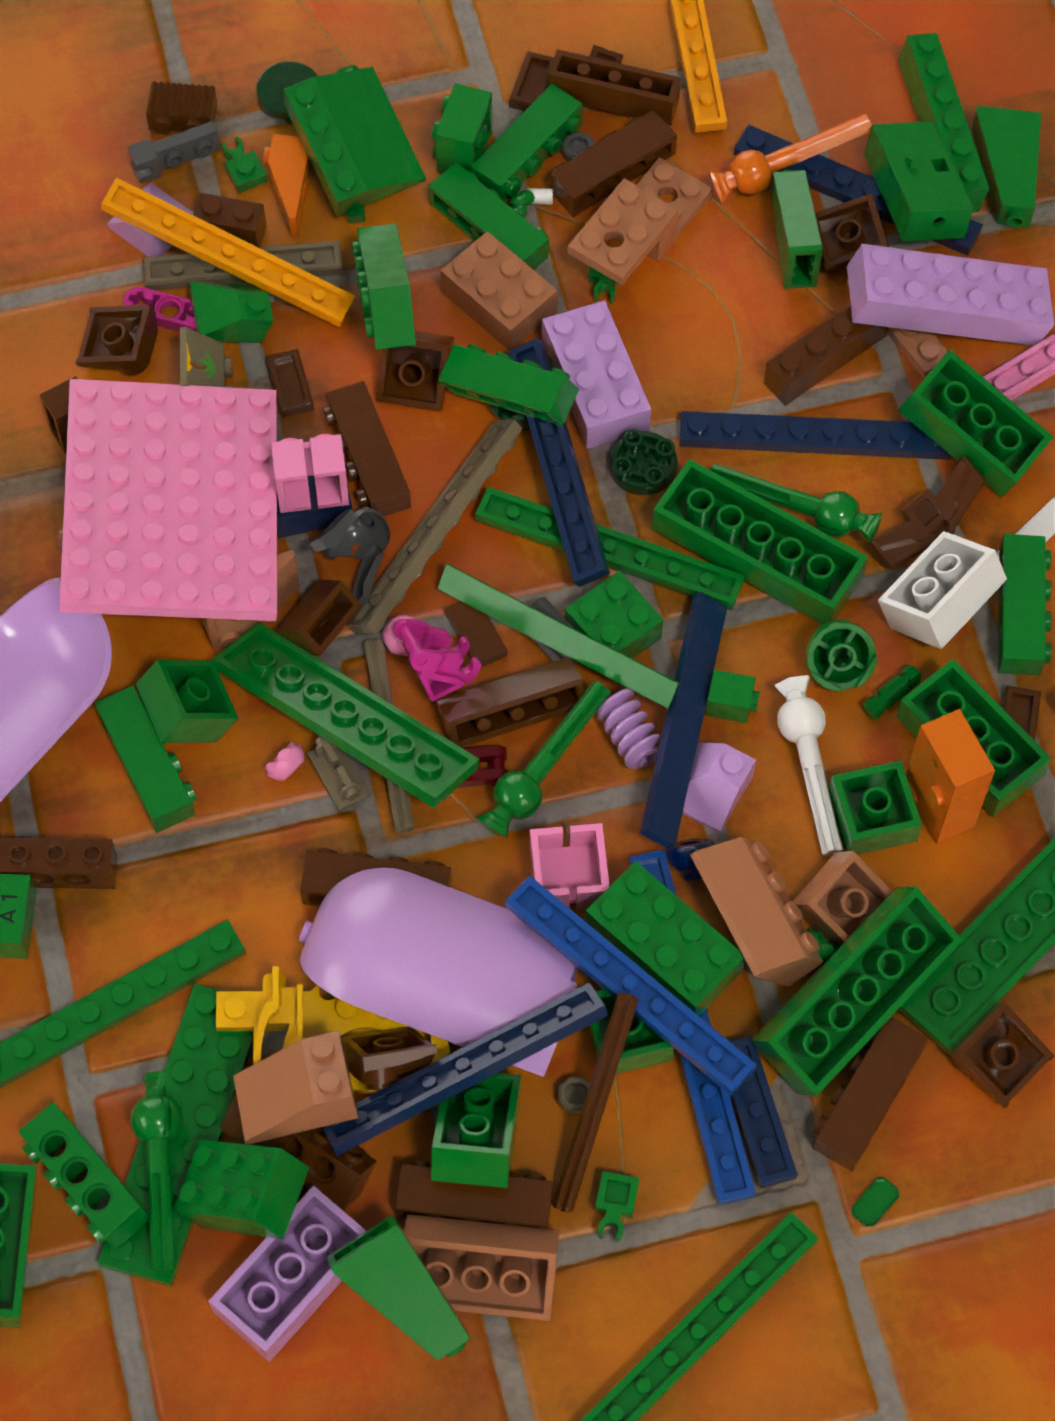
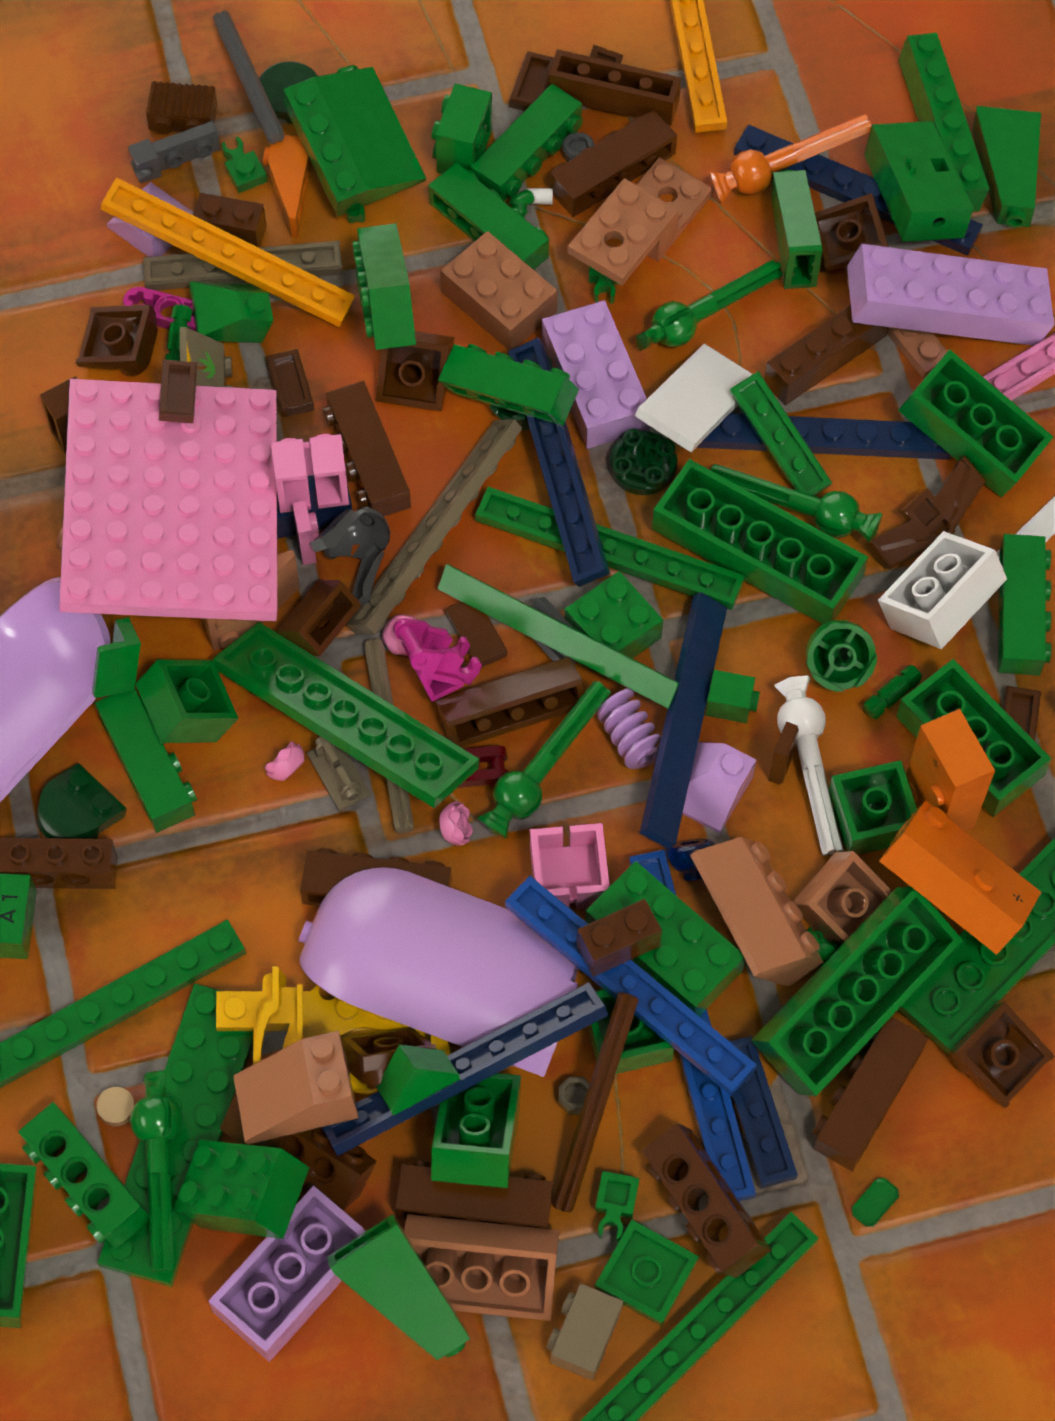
none -> dark green slope [37,763,127,839]
none -> green panel [92,617,141,698]
none -> tan tile [96,1087,135,1127]
none -> reddish brown tile [159,360,197,423]
none -> green axle [165,305,192,361]
none -> dark grey axle [213,10,285,144]
none -> bright pink plate [292,500,319,565]
none -> green slope [376,1044,461,1116]
none -> bright pink plate [440,801,473,846]
none -> dark tan brick [546,1283,623,1381]
none -> reddish brown brick [576,899,662,977]
none -> green plate [594,1220,699,1326]
none -> white tile [635,344,752,452]
none -> green piece [636,260,783,351]
none -> reddish brown brick [642,1123,772,1278]
none -> green tile [729,371,832,496]
none -> reddish brown tile [768,721,799,785]
none -> orange brick [880,800,1041,955]

